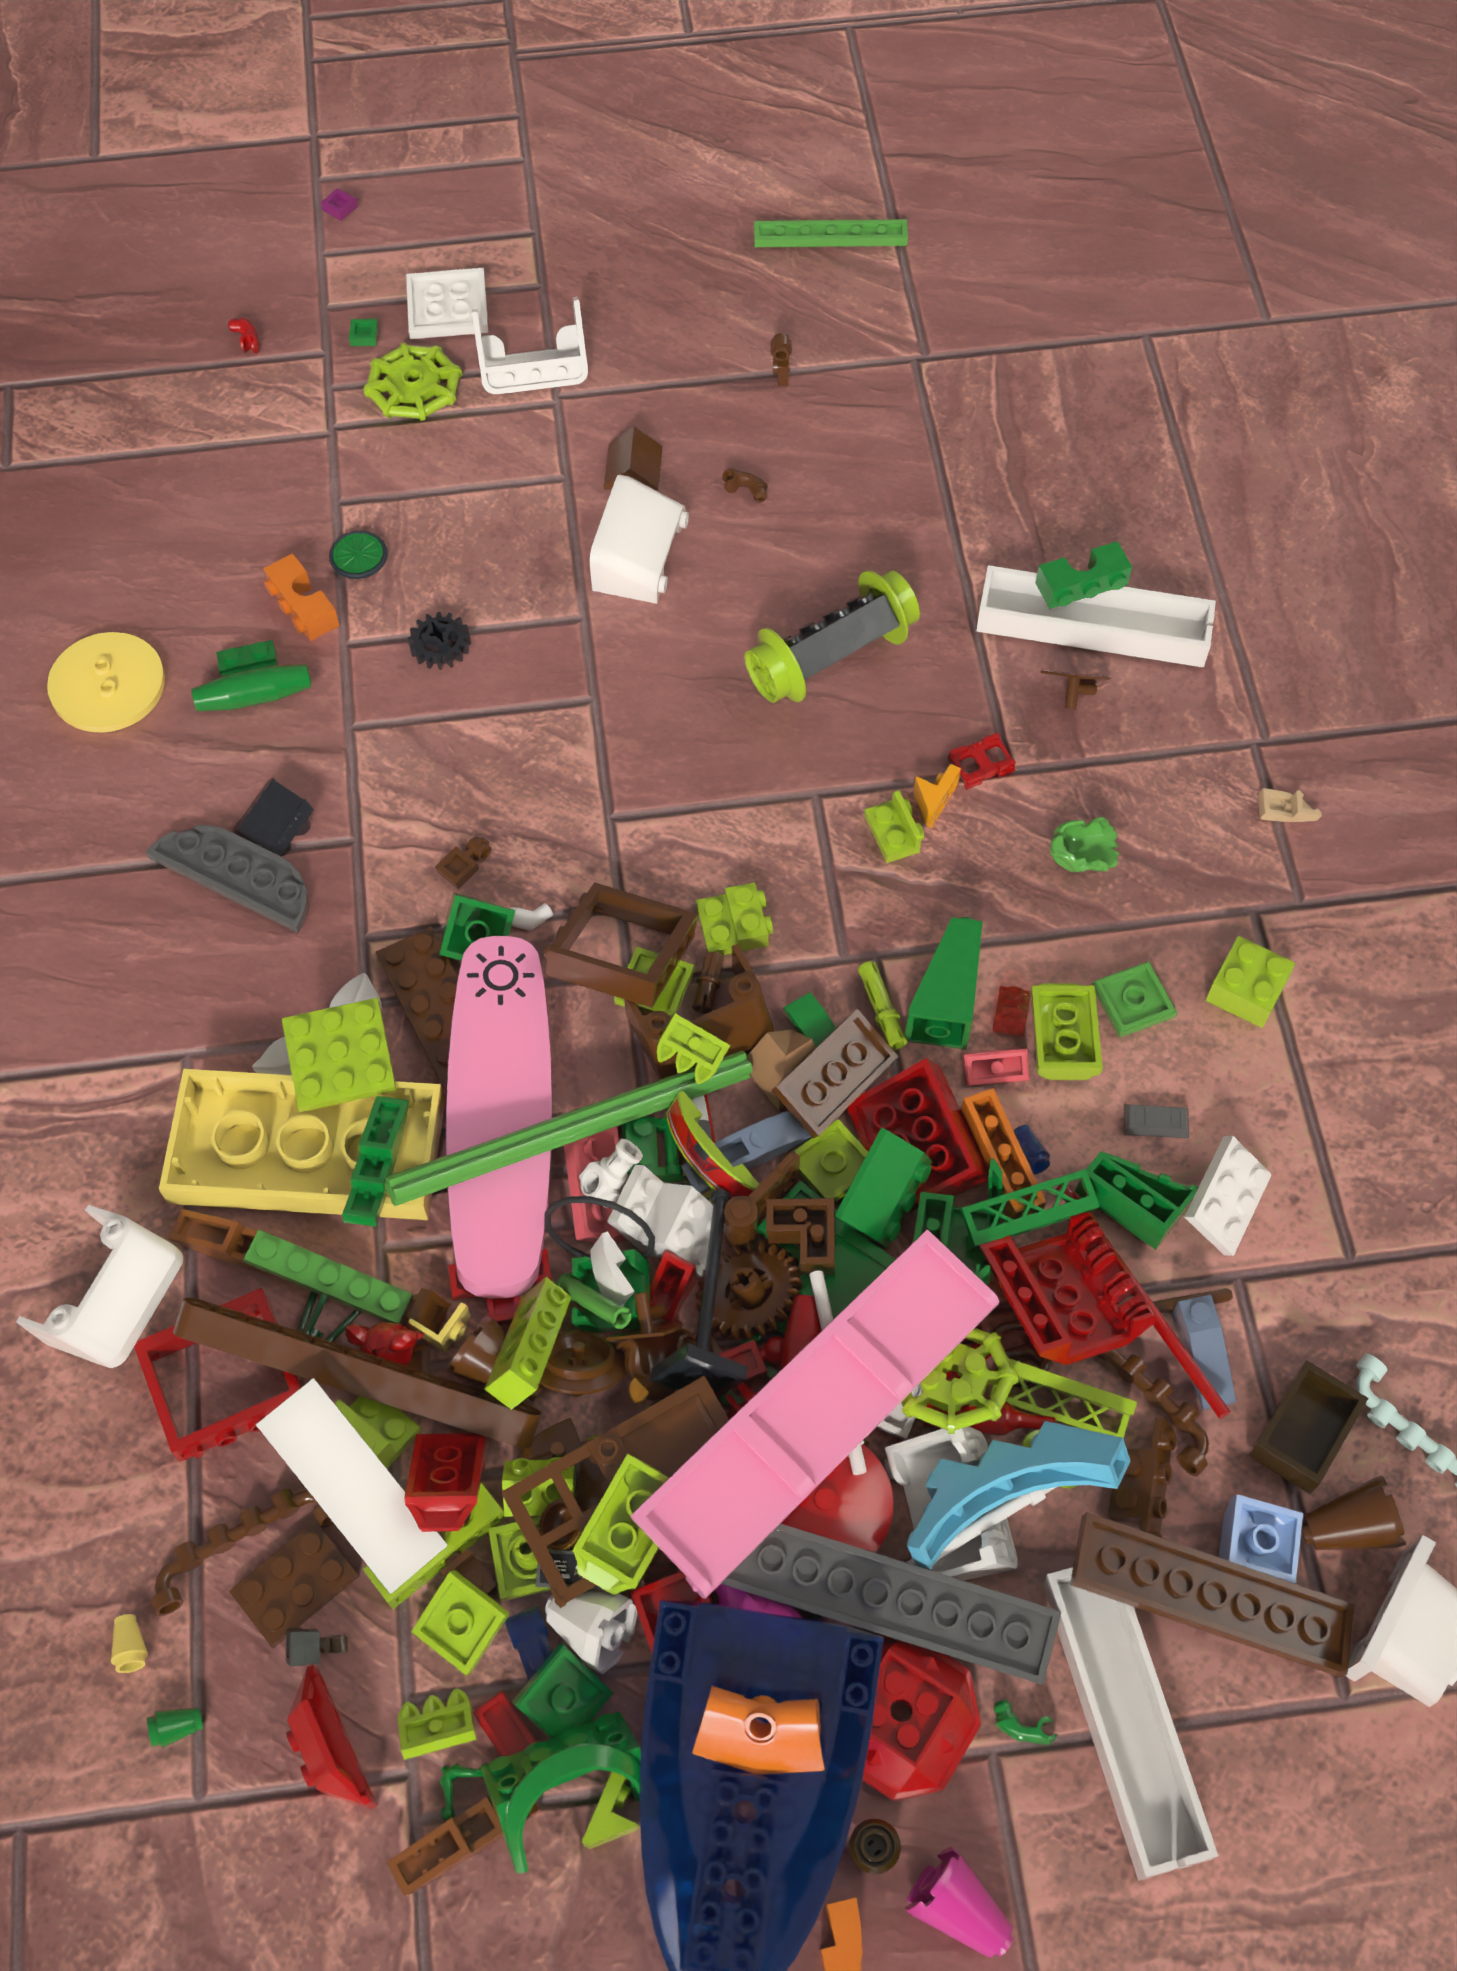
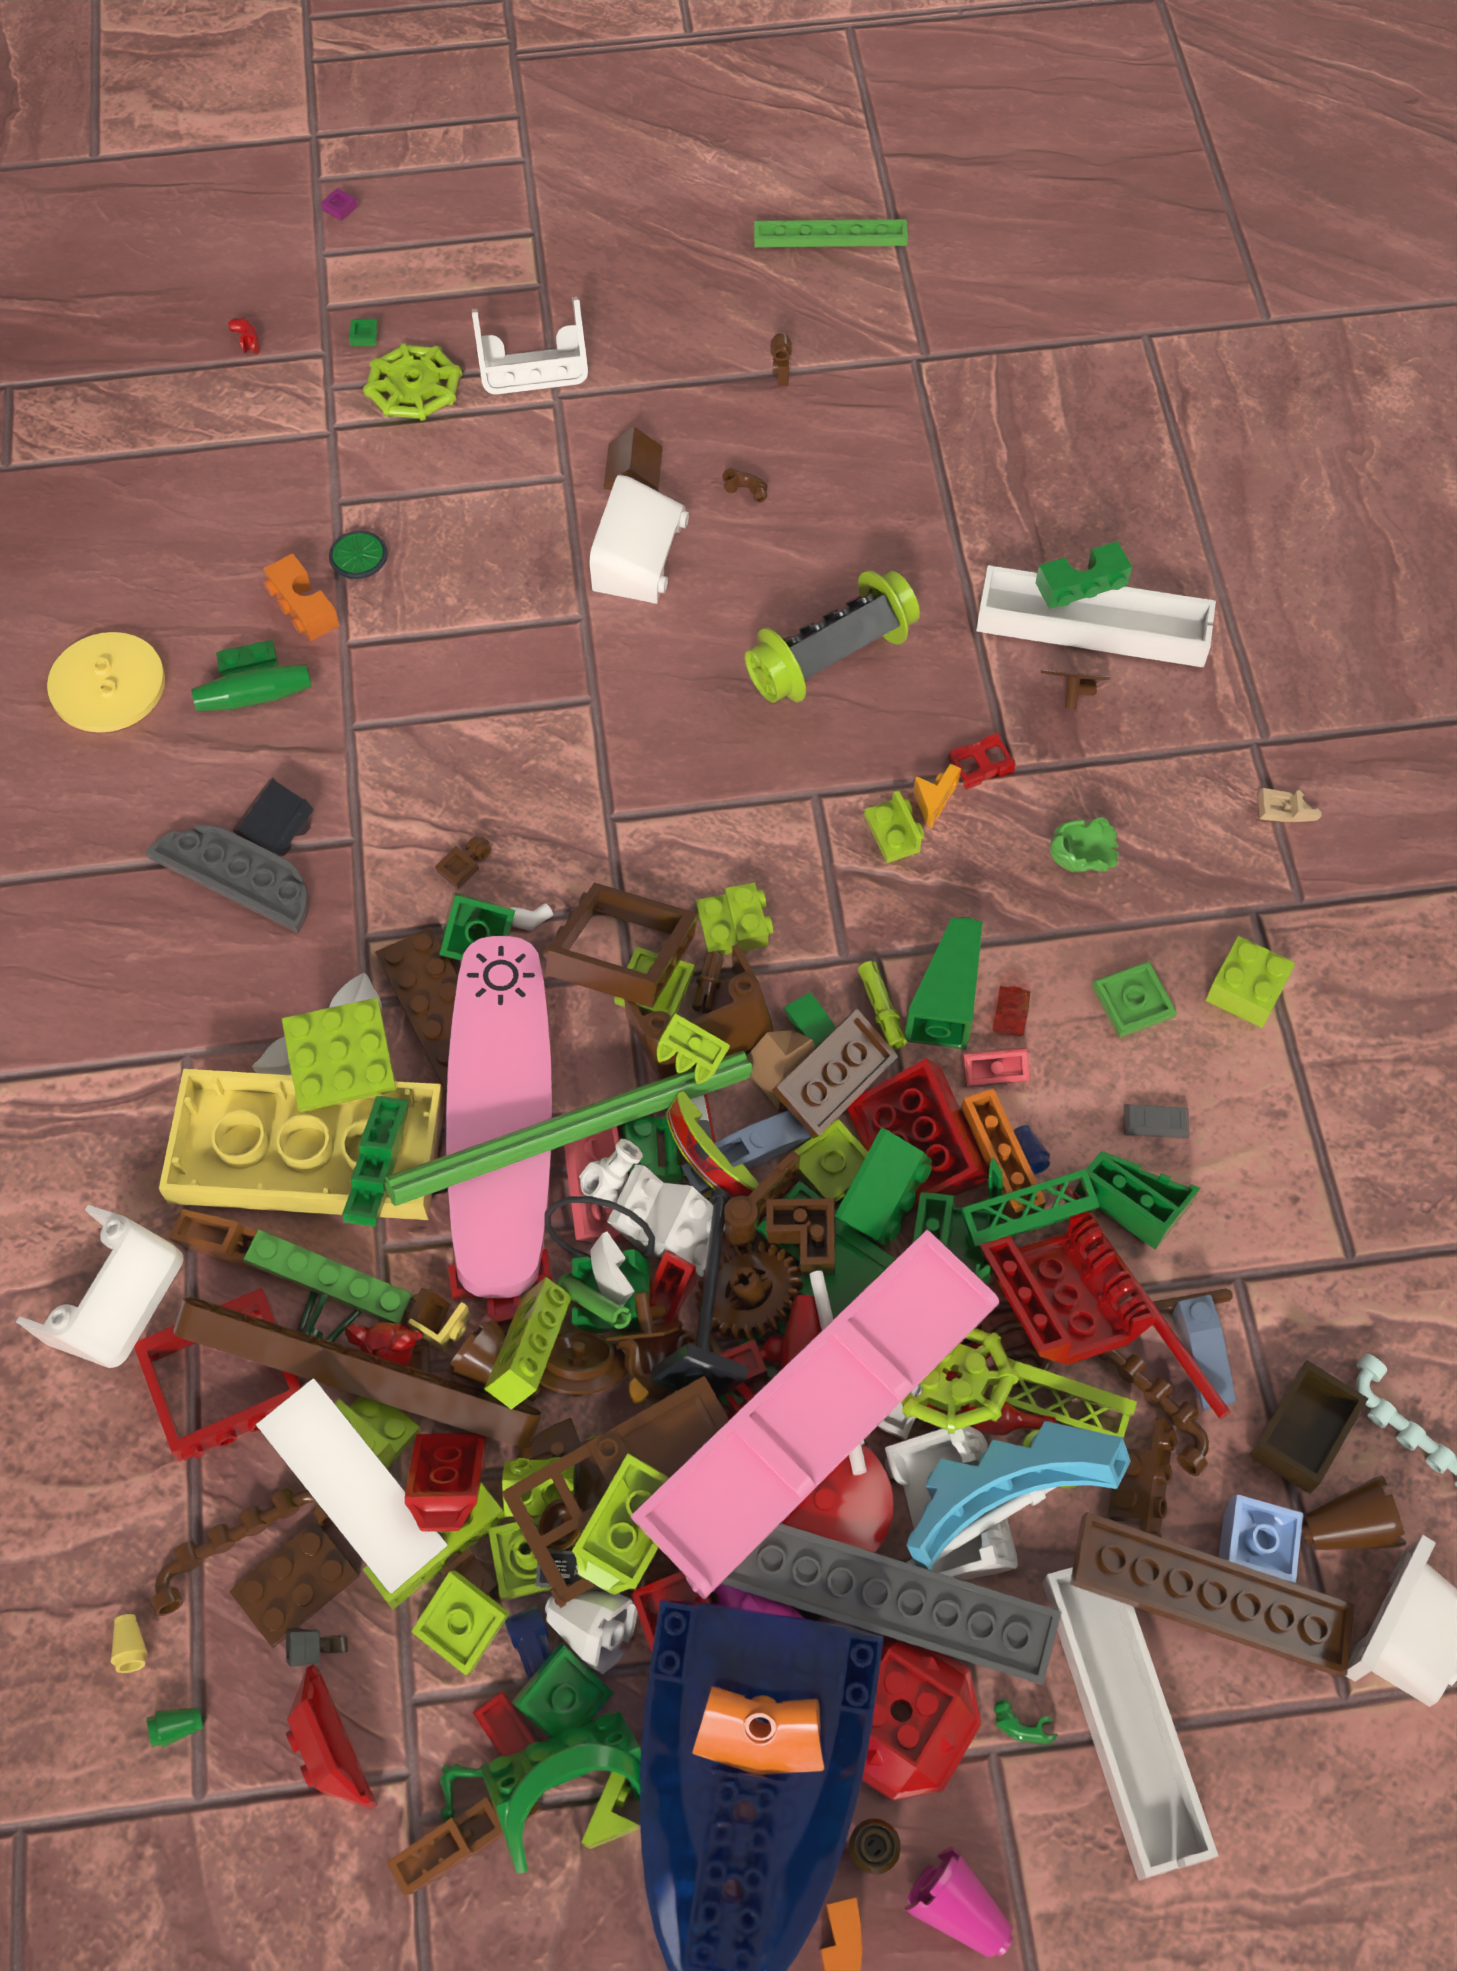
lime plate [398,1688,477,1760] -> none
white plate [406,268,489,339] -> none
black gear [408,612,471,670] -> none
lime slope [1031,983,1103,1080] -> none
white plate [1185,1136,1272,1256] -> none

